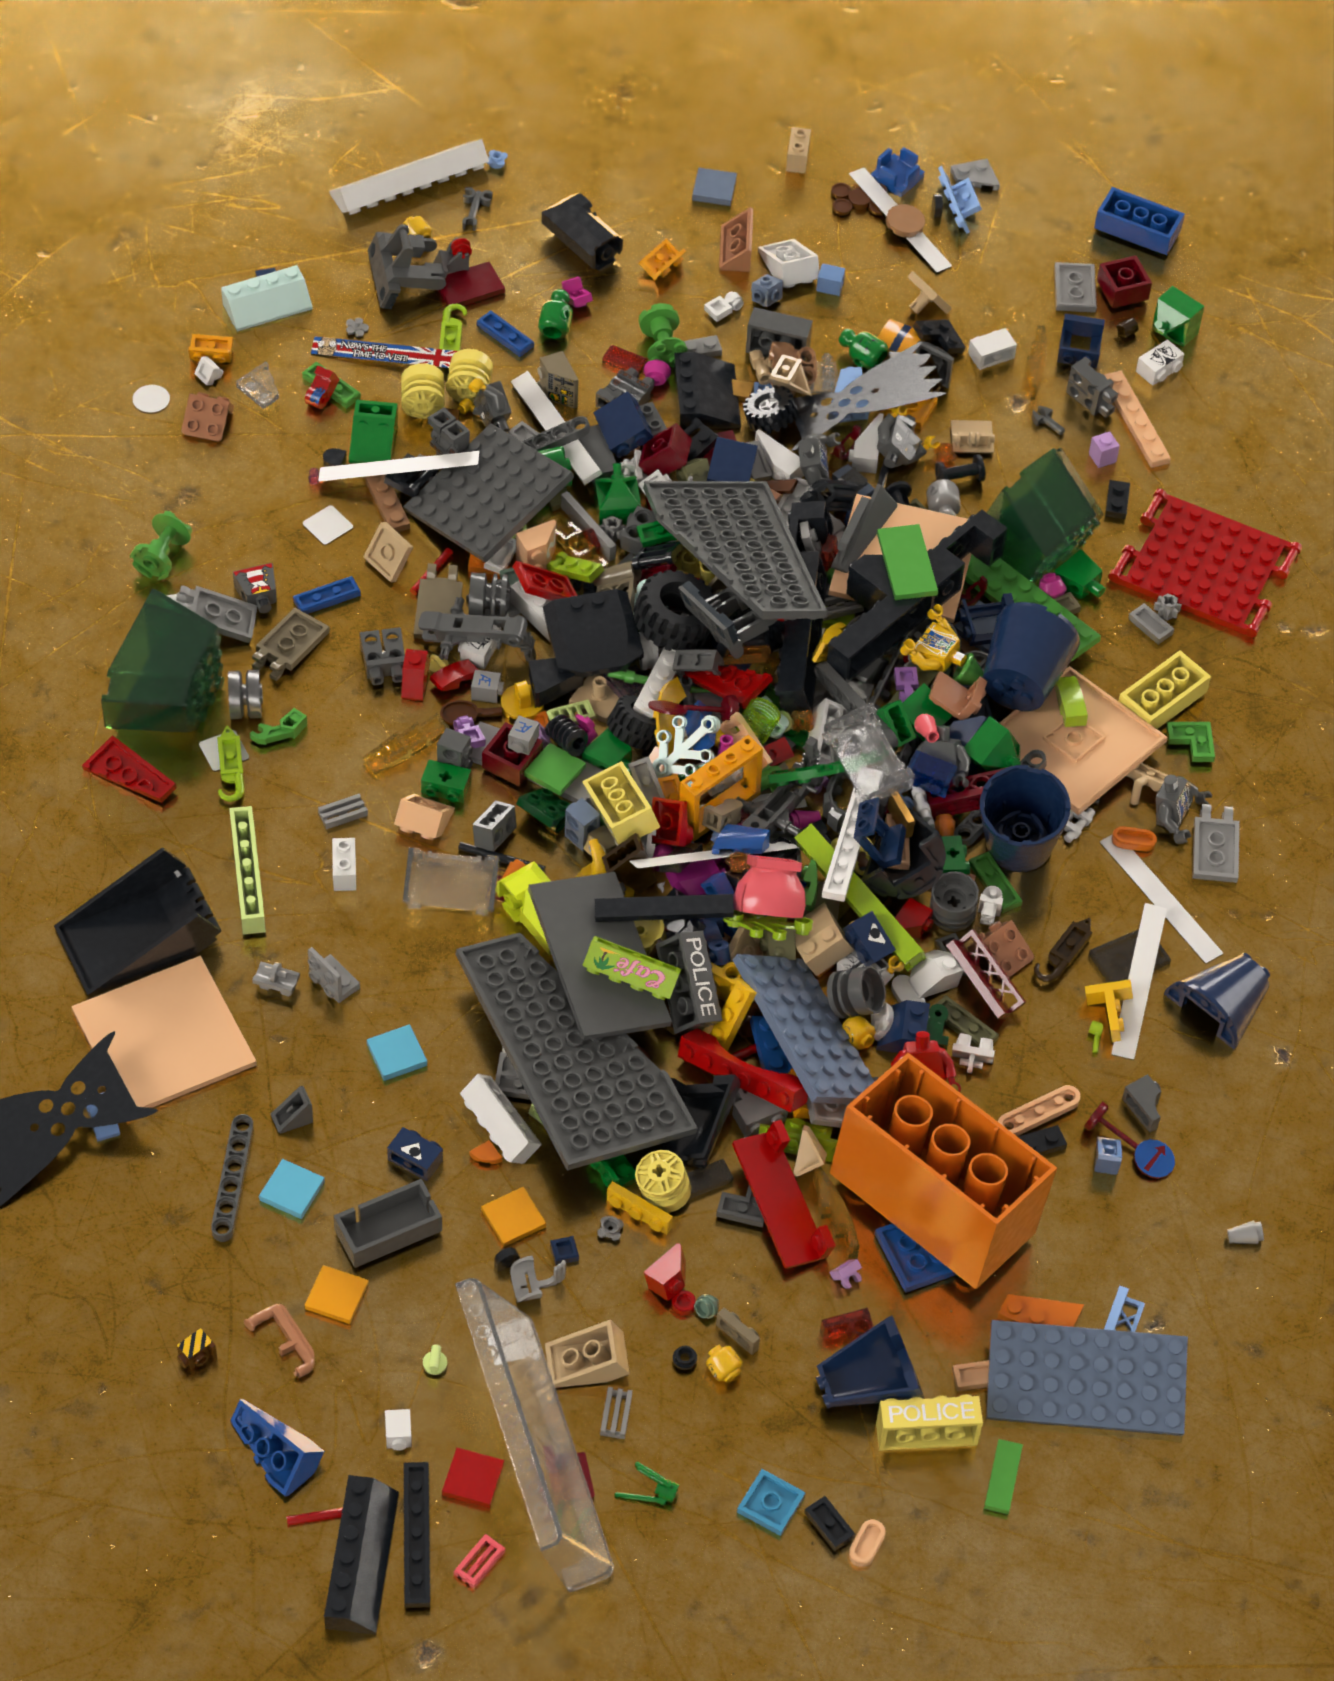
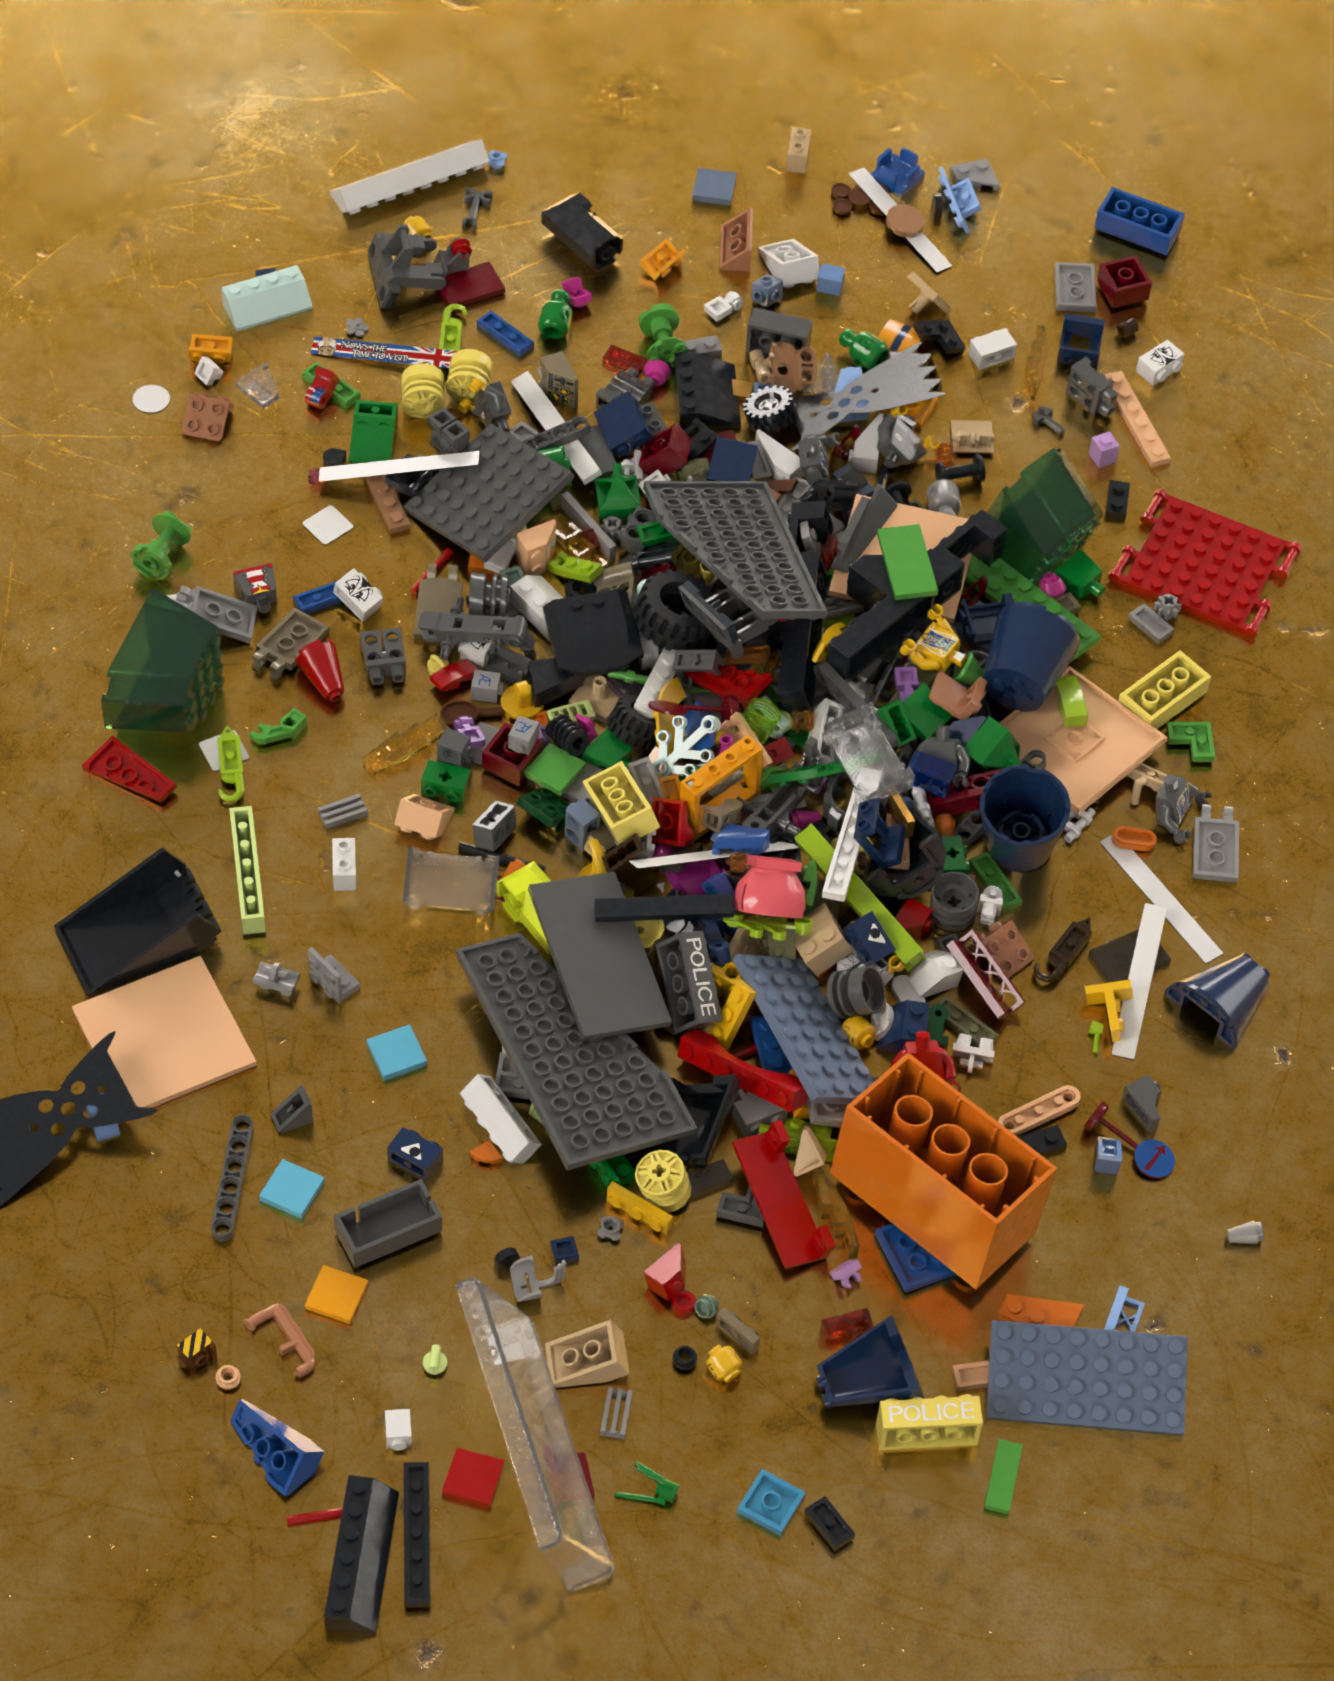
flat silver wheel [228,670,263,719] -> none
tan tile [363,522,413,582] -> none
red slope [401,649,430,701] -> none
coral tile [454,1534,506,1589] -> none
light orange tile [481,1187,546,1247] -> none
red tile [512,561,578,601] -> none
lime brick [582,936,681,1000] -> none
tan slope [770,354,812,396] -> none
light nougat tile [849,1519,886,1567] -> none
coral cone [914,714,939,743] -> none
dark grey slope [916,341,954,388] -> none
green piece [1152,286,1205,346] -> none
none -> light nougat plate [216,1365,241,1390]
none -> red cone [294,639,345,702]
none -> white brick [333,568,383,622]
none -> dark grey hinge [483,642,531,685]

